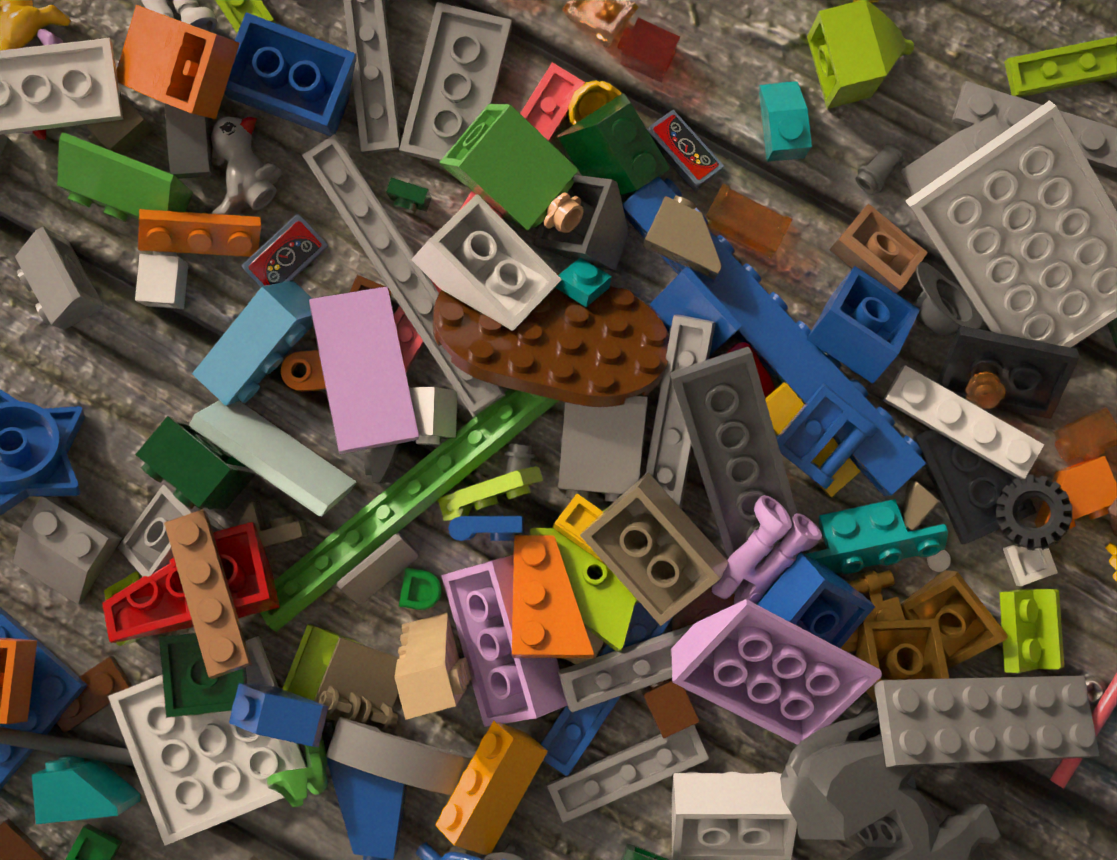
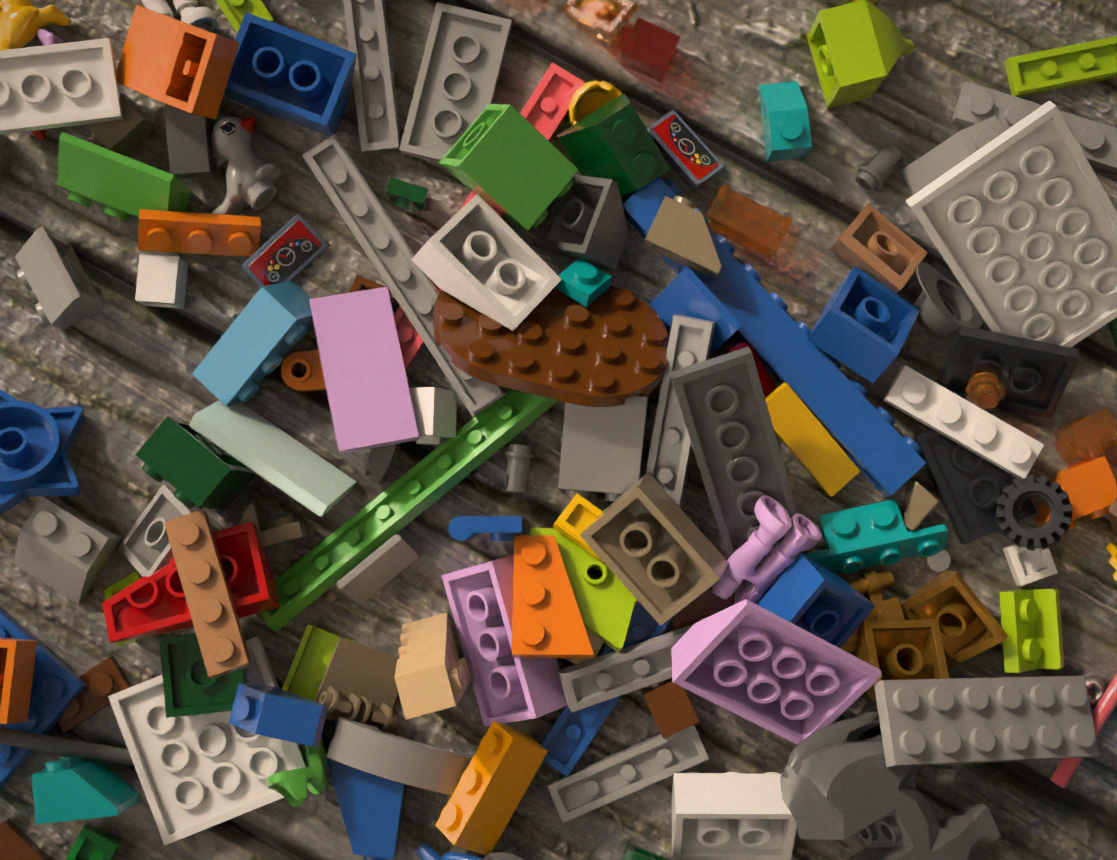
green tile [399,567,442,610] -> none
lime hinge [437,466,543,521] -> none
light nougat plate [544,192,584,233] -> none
blue plate [776,383,879,489] -> none

